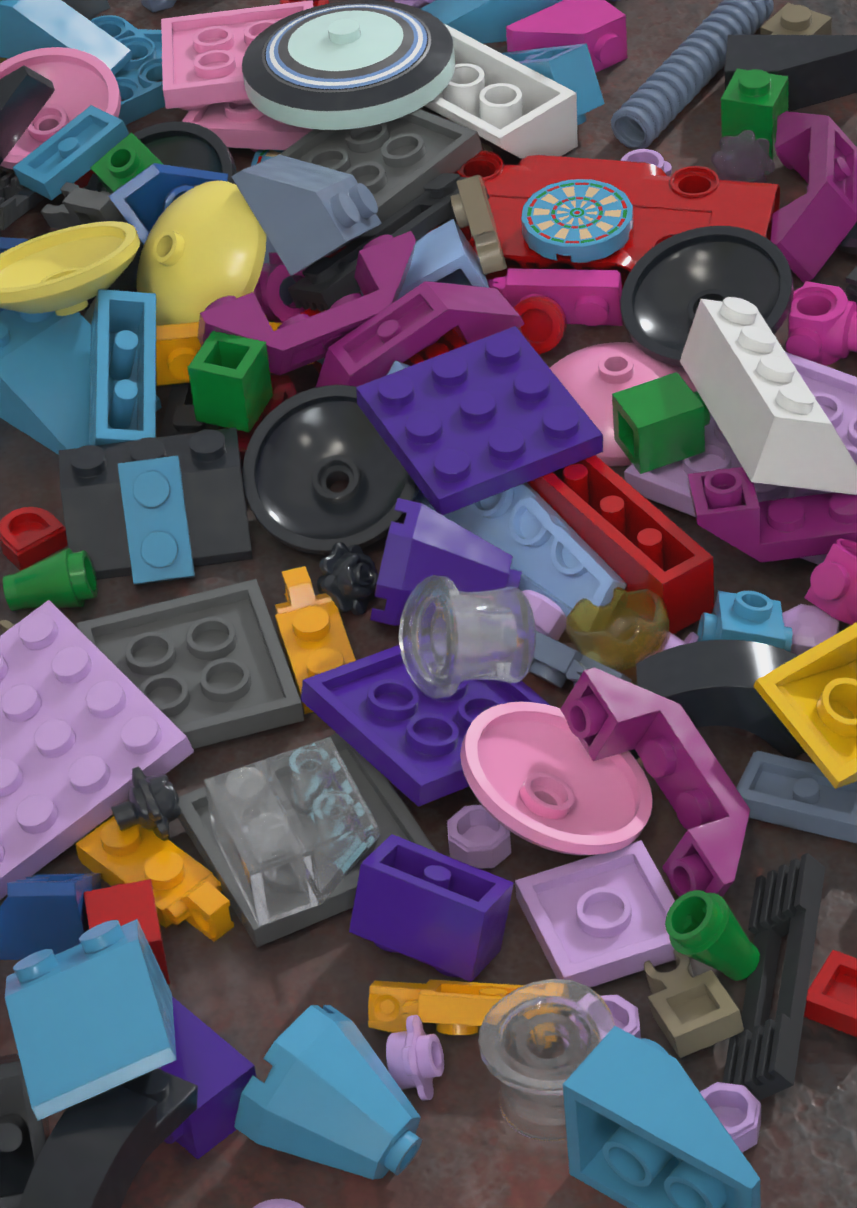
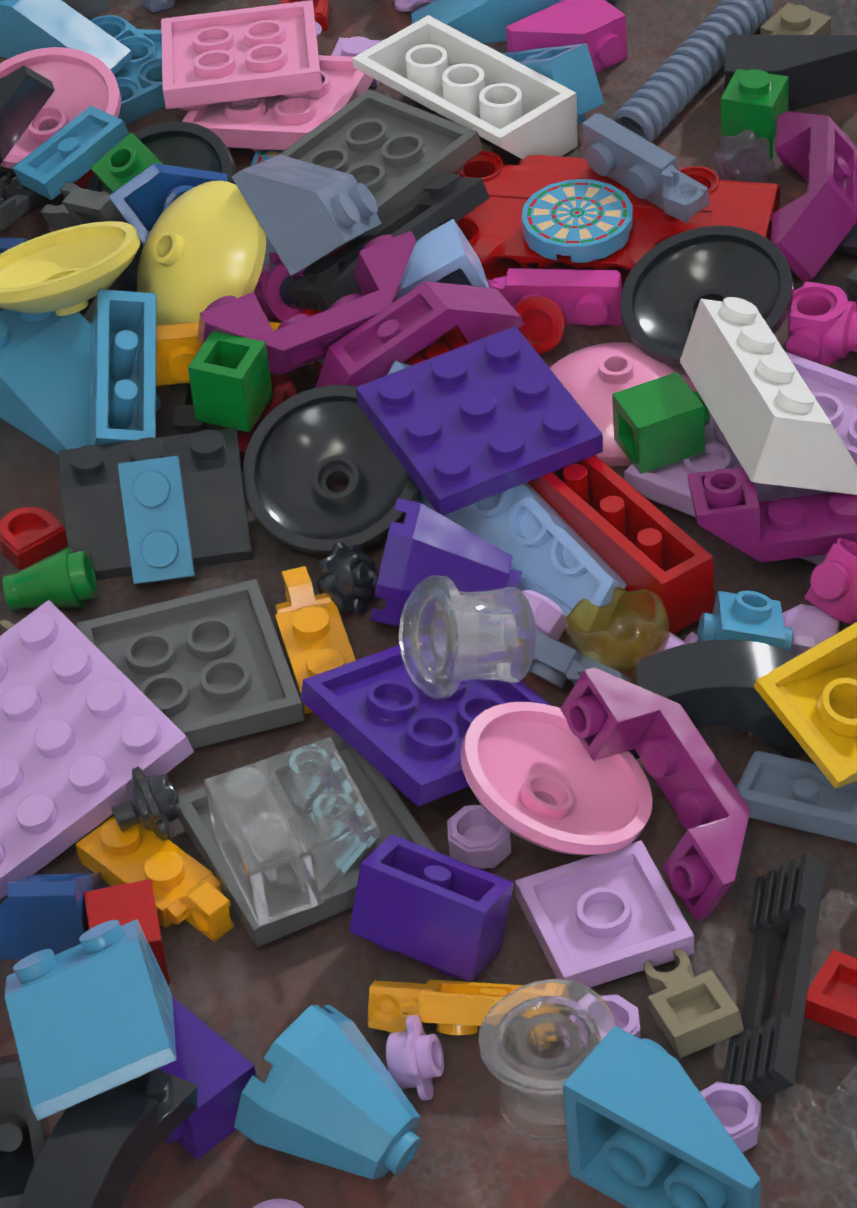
dish [242,0,455,130] -> none
dark tan plate [450,175,507,275] -> none
green cone [665,890,760,981] -> none
none -> sand blue hinge [582,113,710,222]

